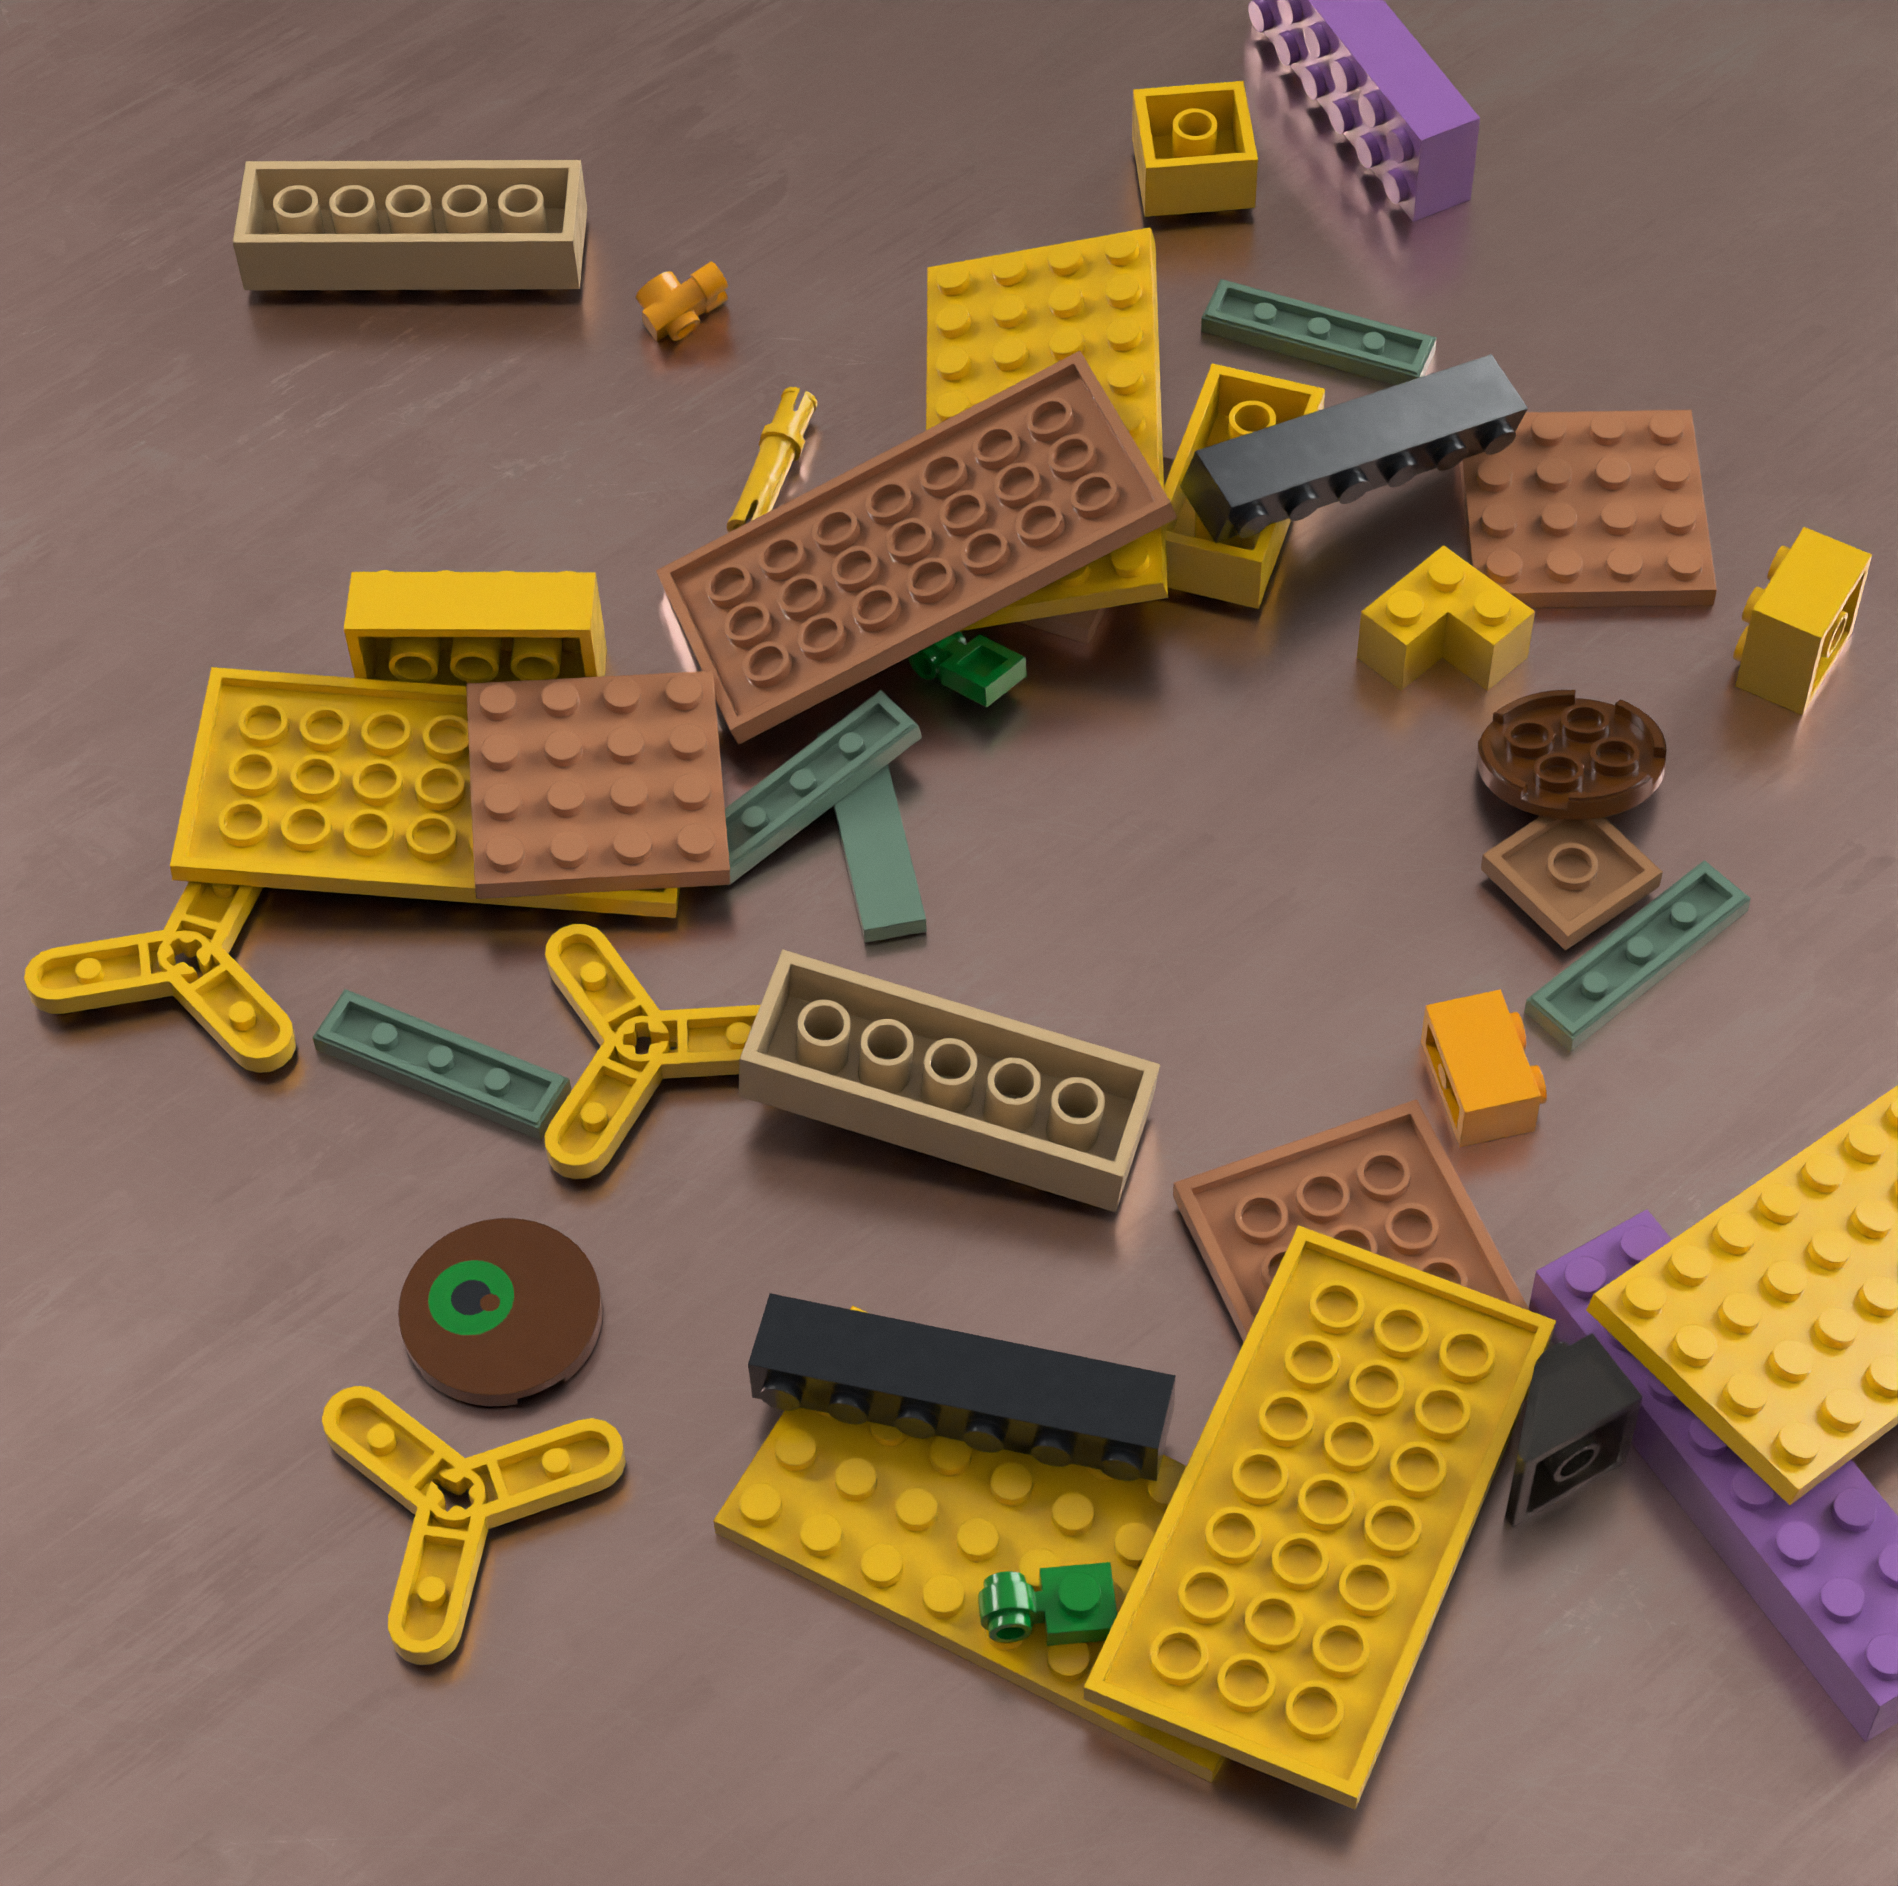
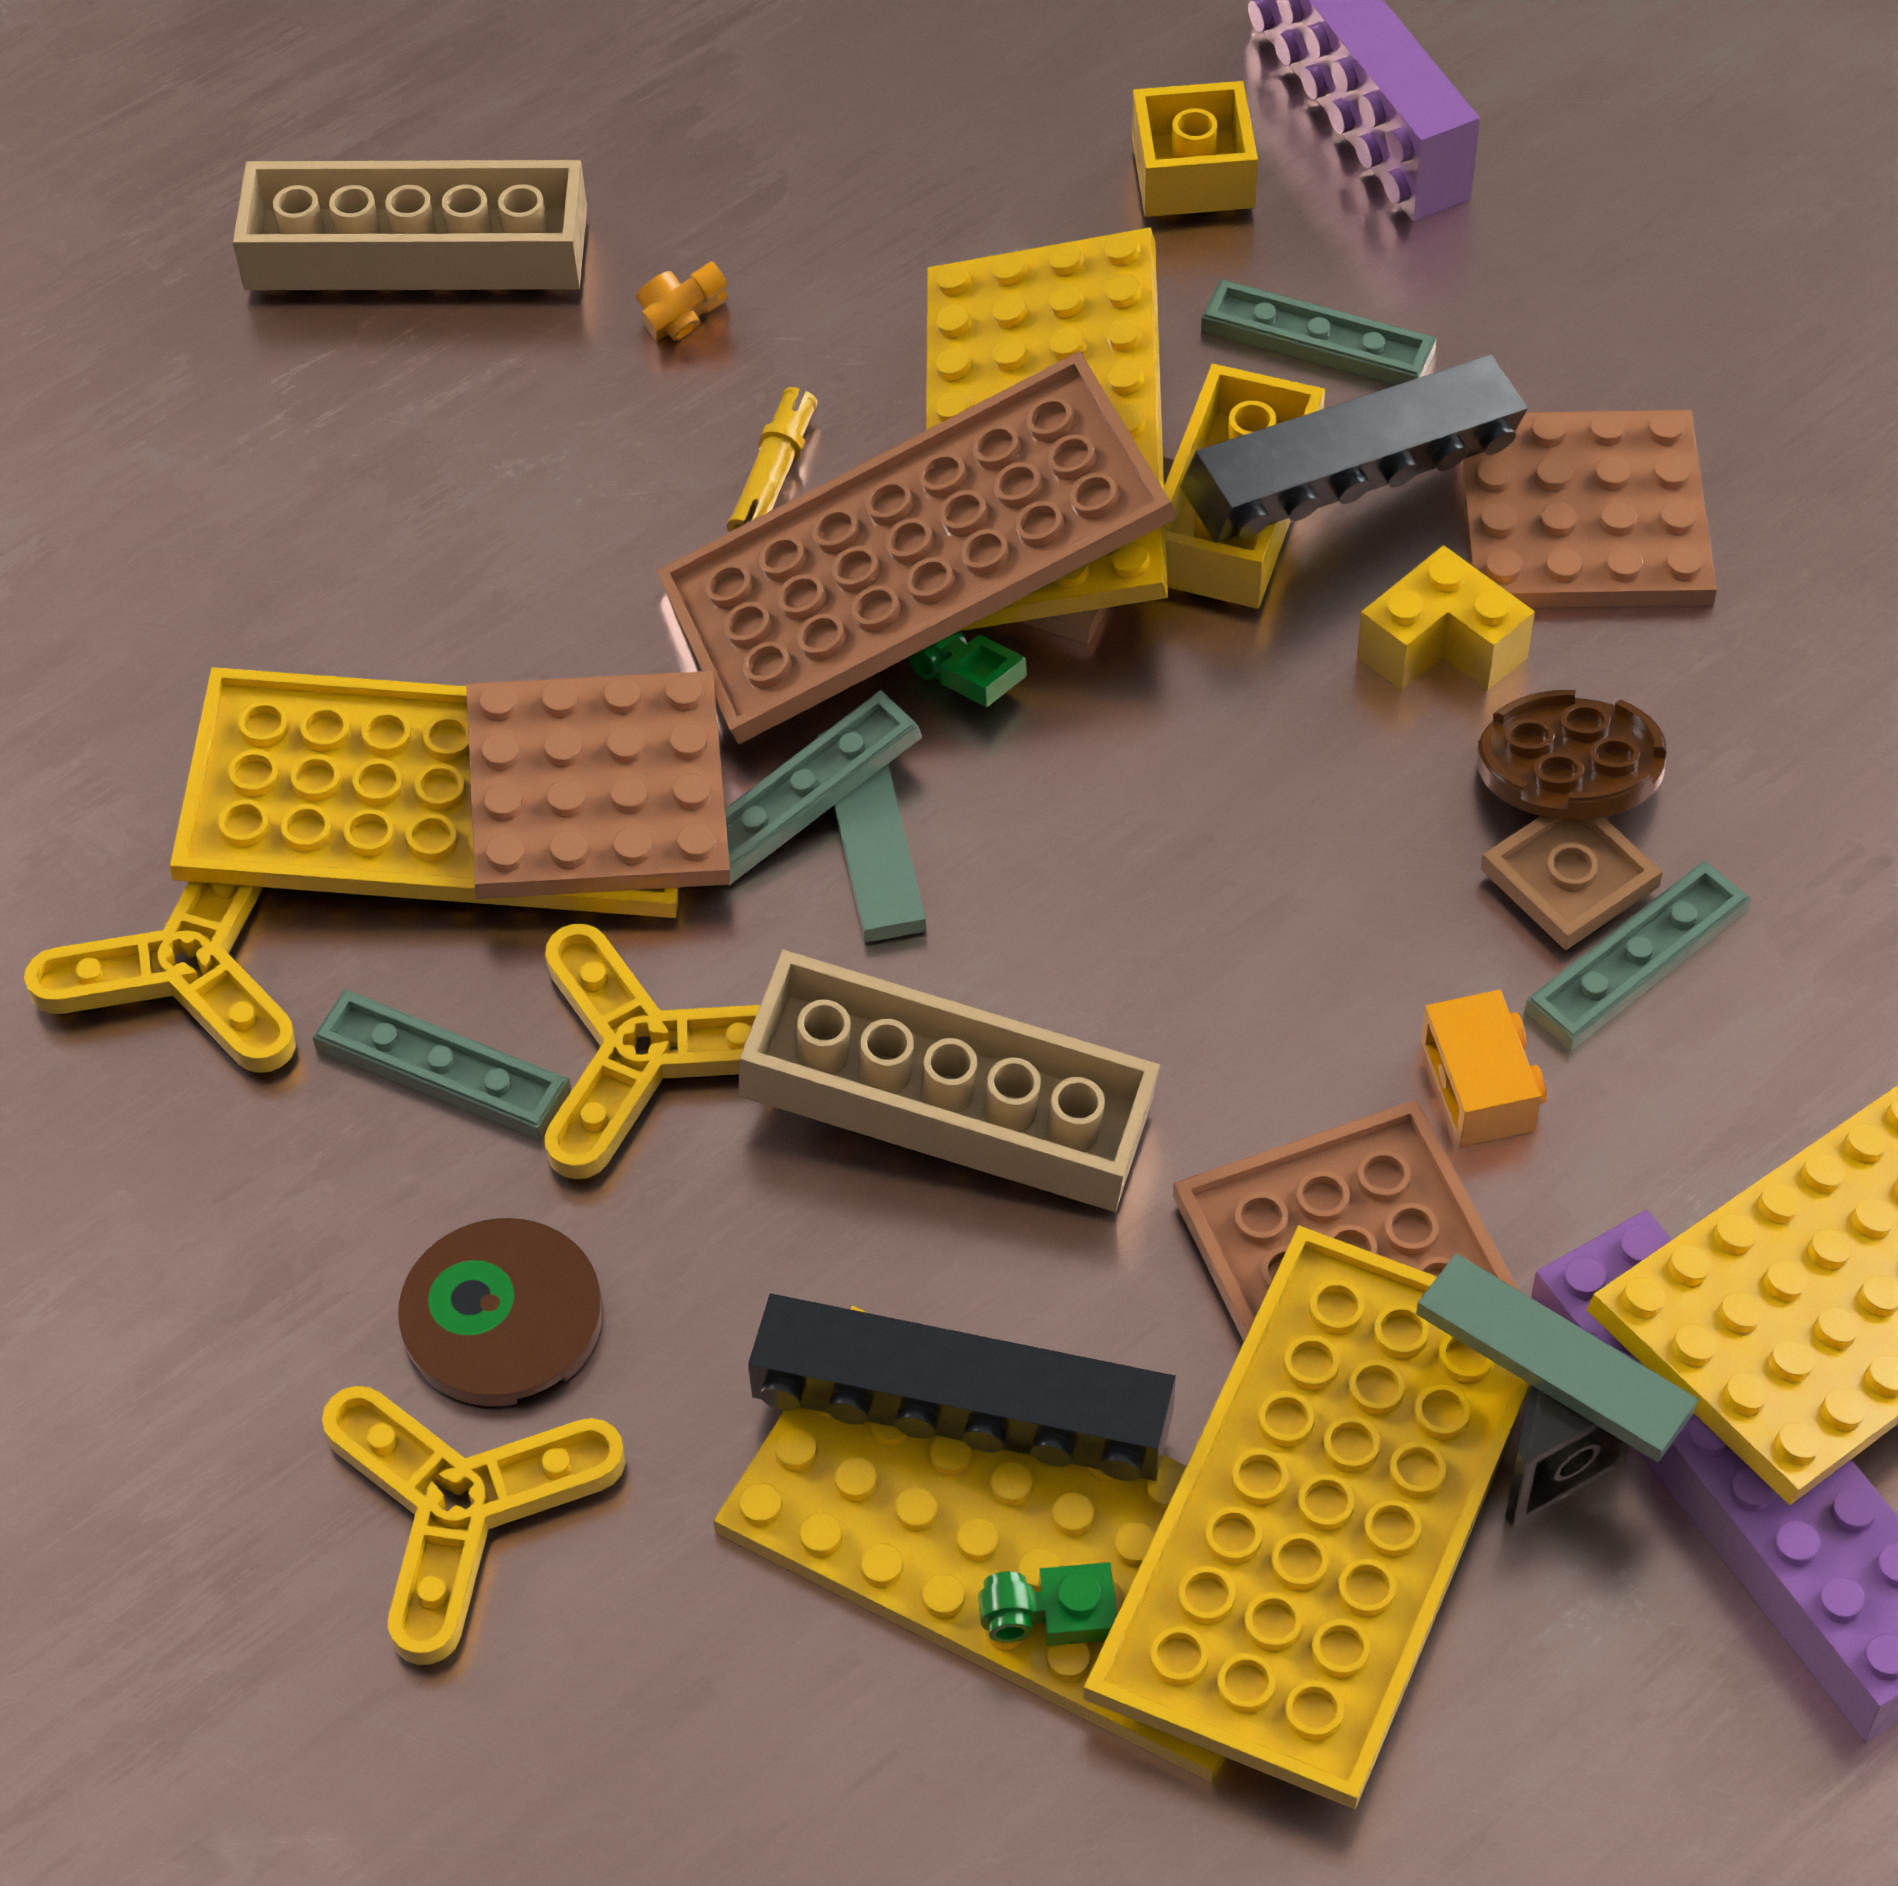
yellow brick [344,570,607,686] -> none
yellow brick [1733,527,1872,715] -> none
none -> sand green tile [1416,1253,1699,1463]

